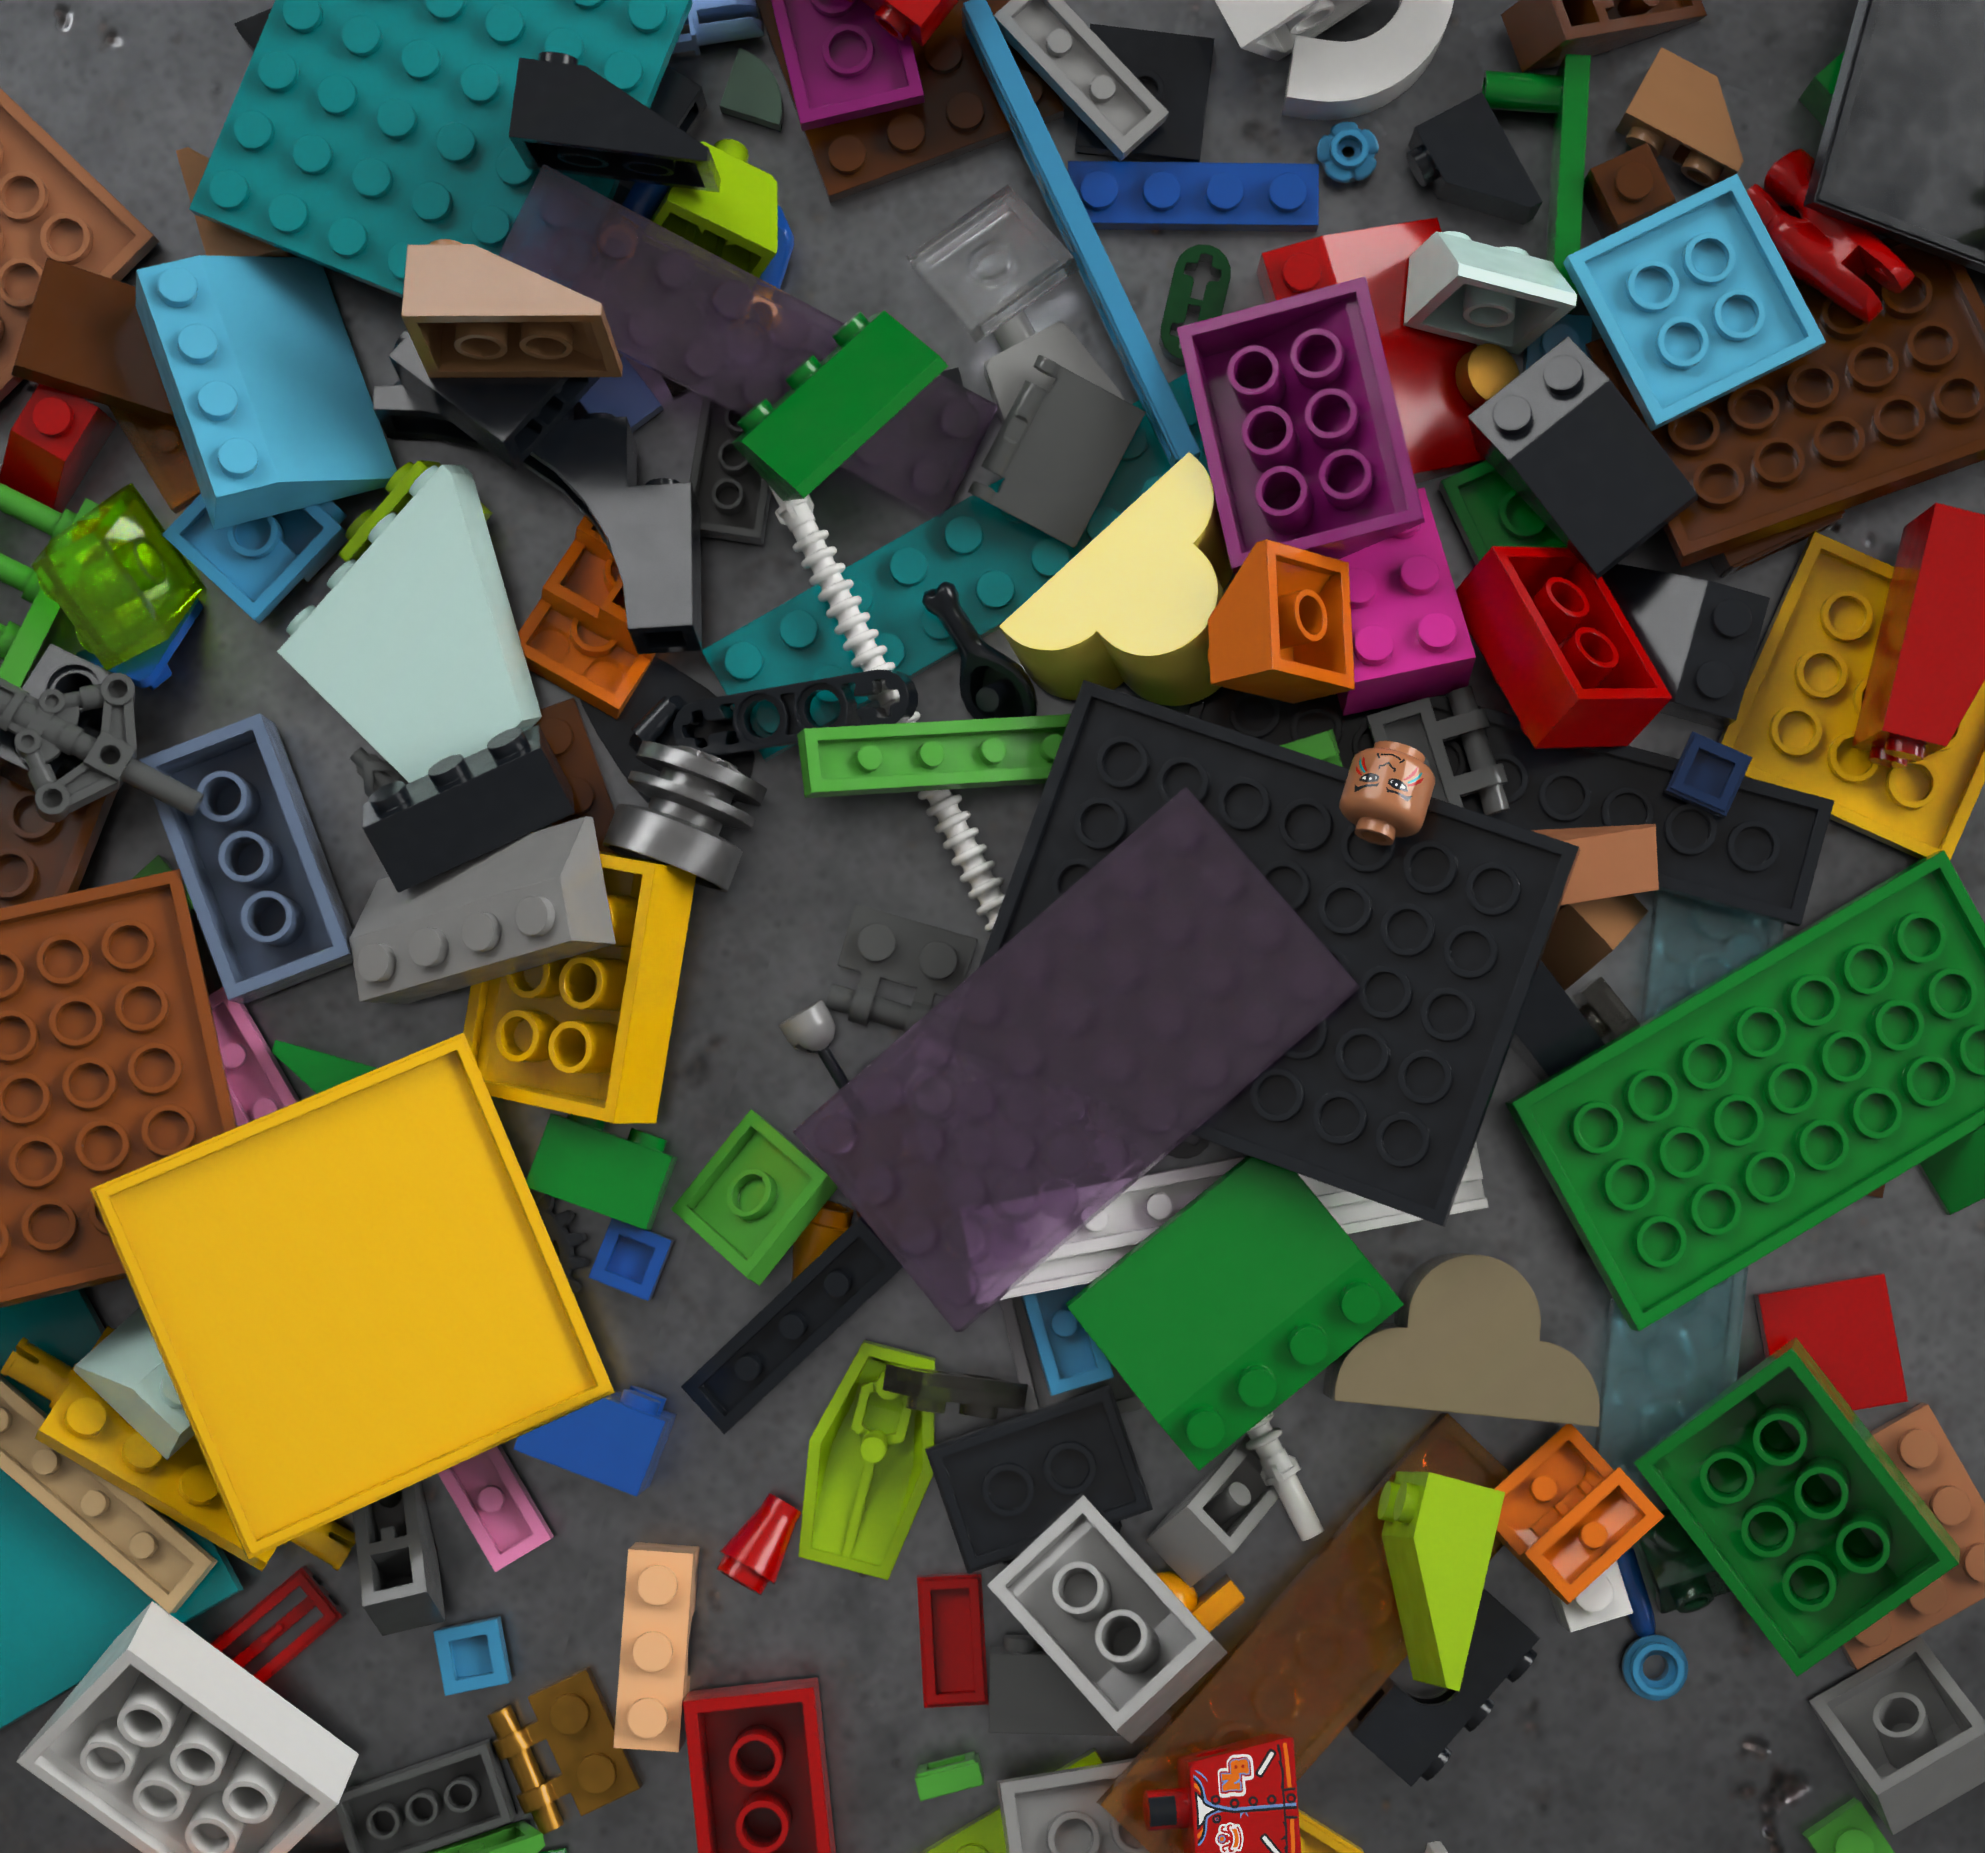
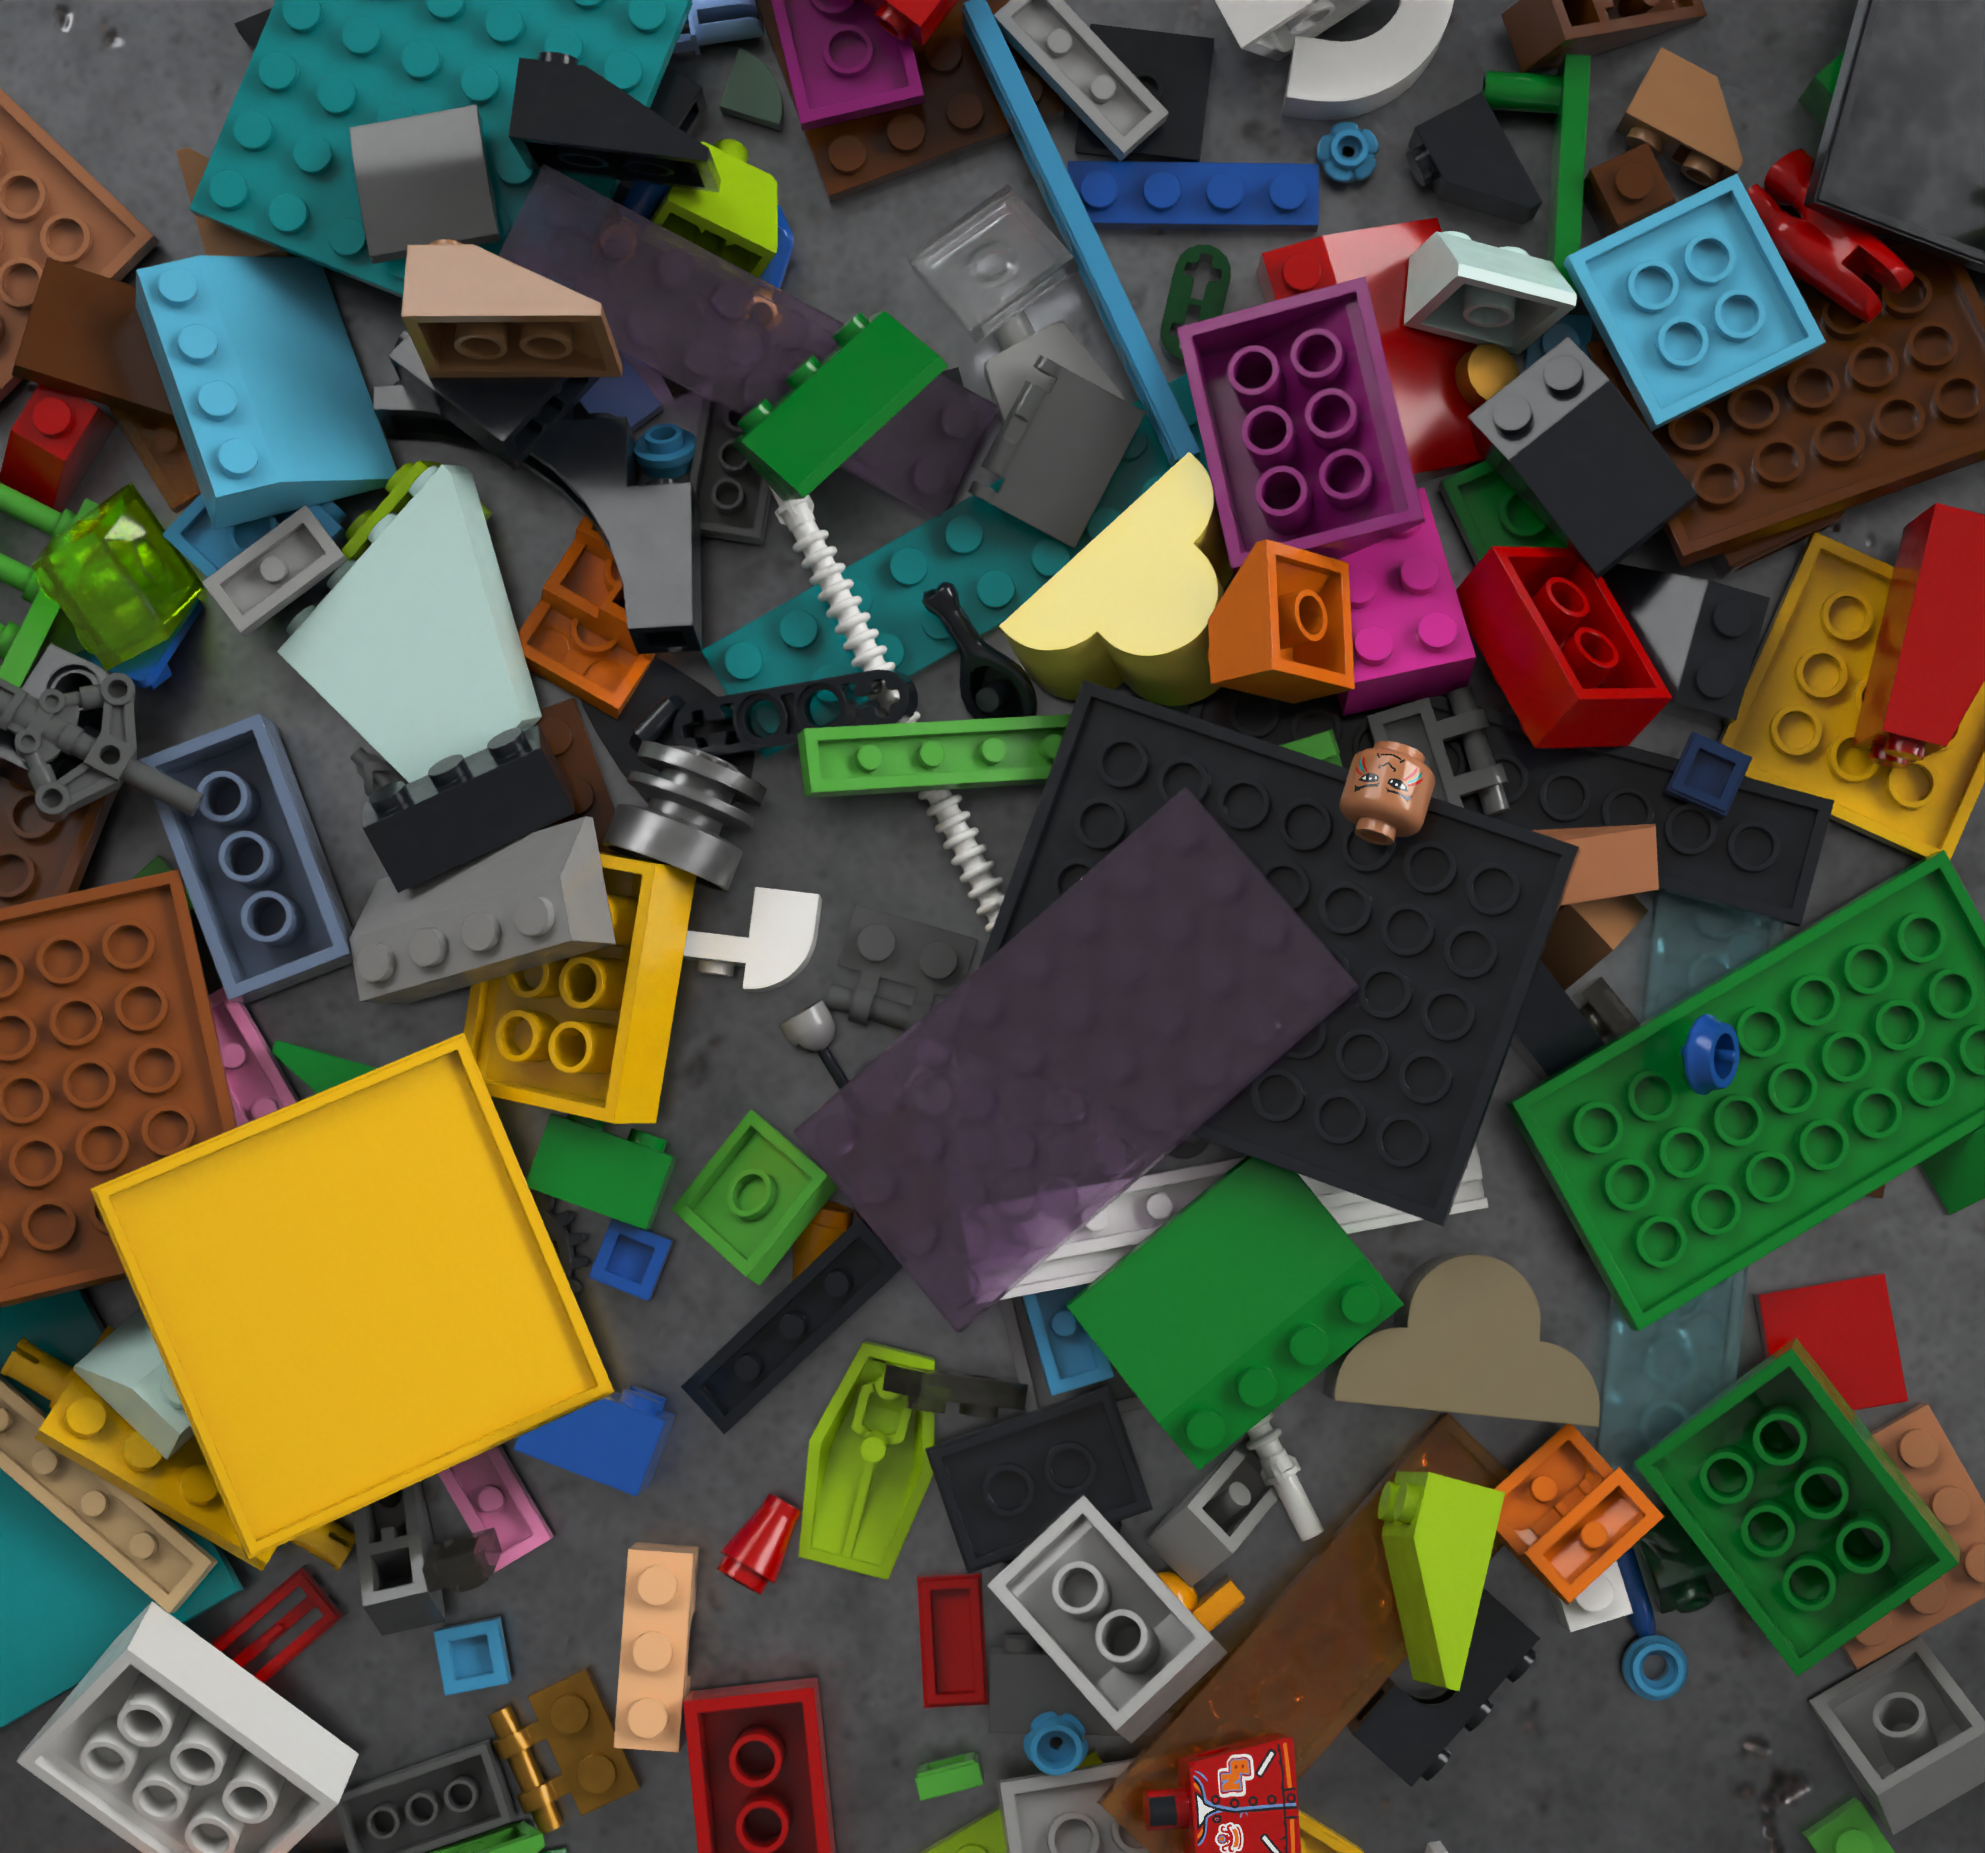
none -> light grey plate [202,505,348,637]
none -> dark grey slope [349,104,500,264]
none -> clear smoke plate [422,1528,502,1592]
none -> dark azure plate [634,423,696,479]
none -> white brick [683,887,822,993]
none -> dark azure plate [1023,1711,1088,1776]
none -> blue hat [1680,1014,1739,1095]

